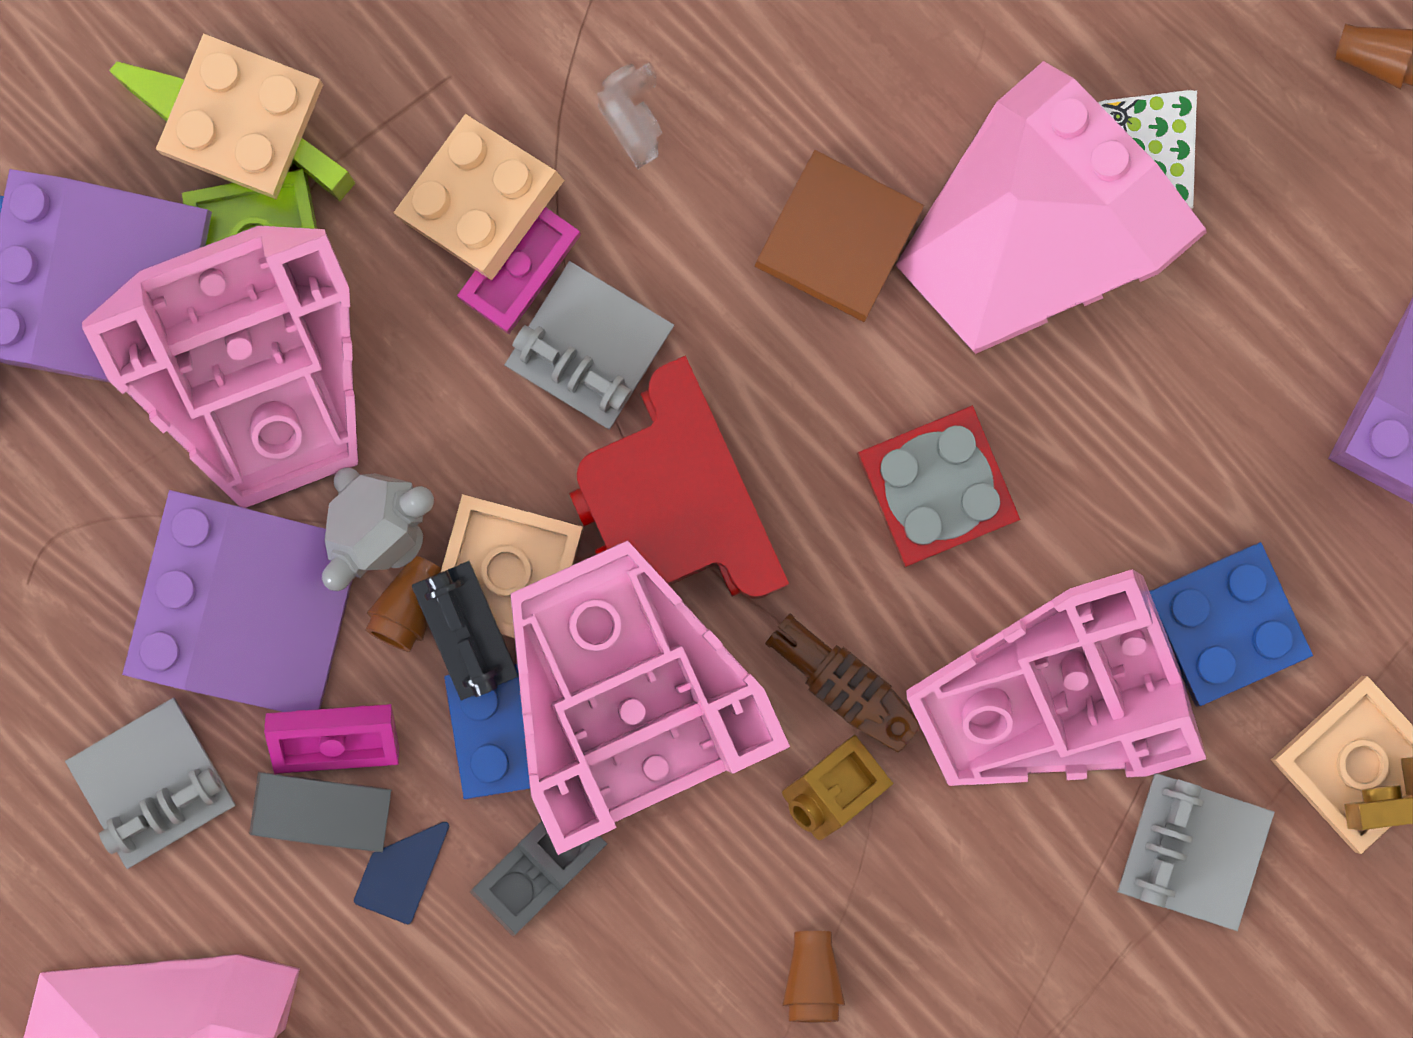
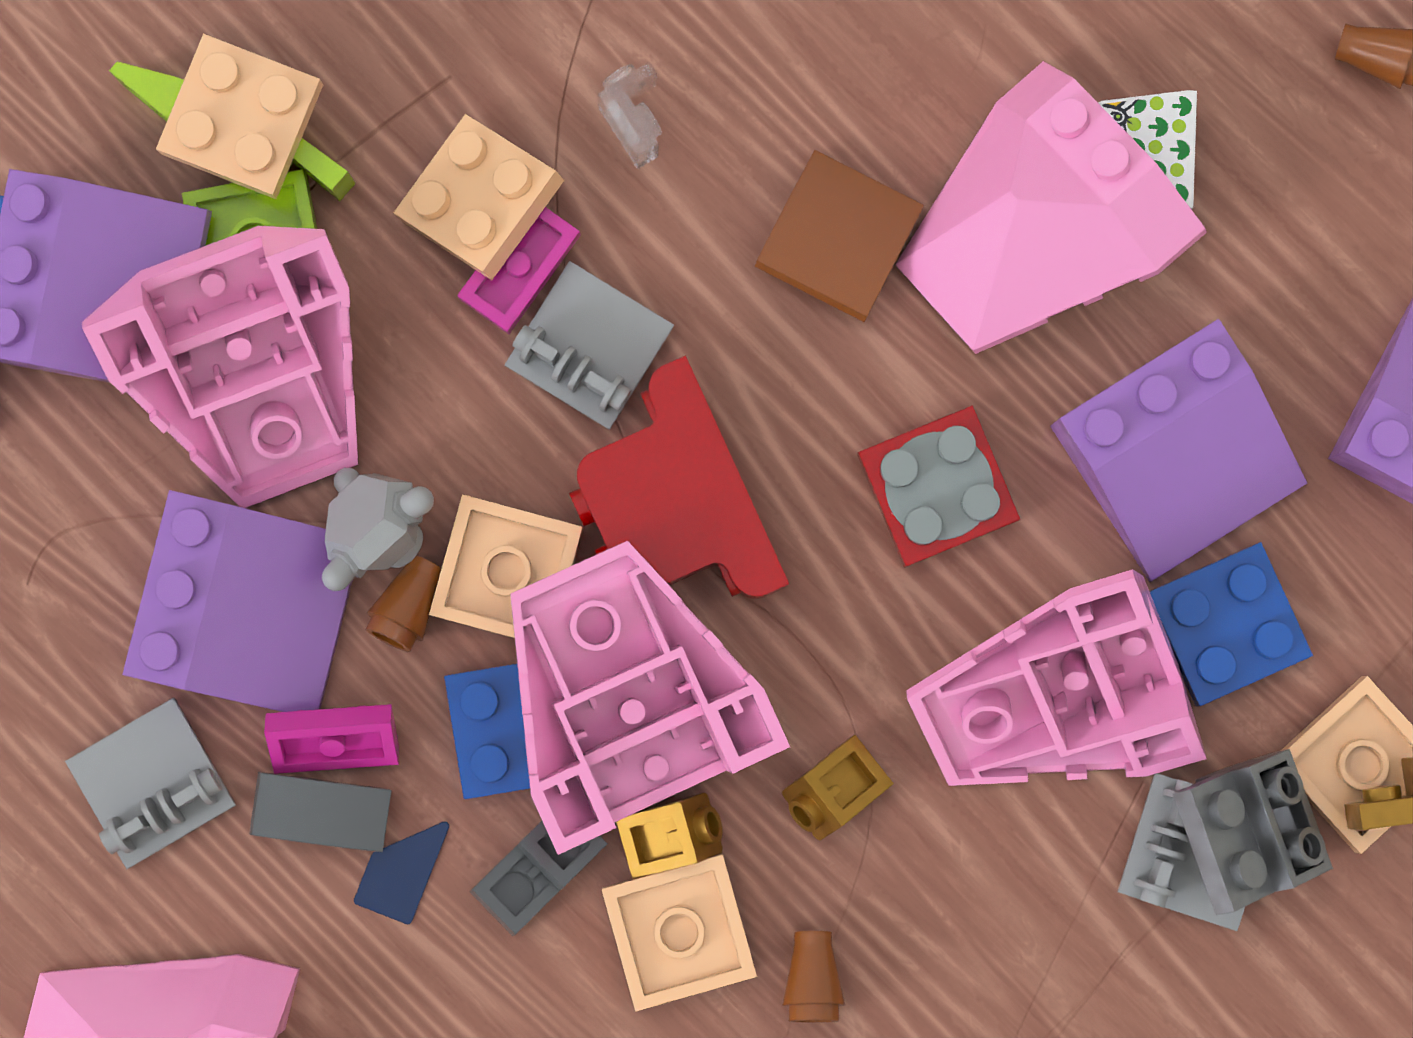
black hinge [411,560,519,701] -> none
reddish brown hinge [765,613,920,752] -> none
none -> light nougat plate [602,853,757,1012]
none -> bracket [617,792,723,879]
none -> medium lavender slope [1050,319,1307,582]
none -> flat silver brick [1173,749,1333,915]

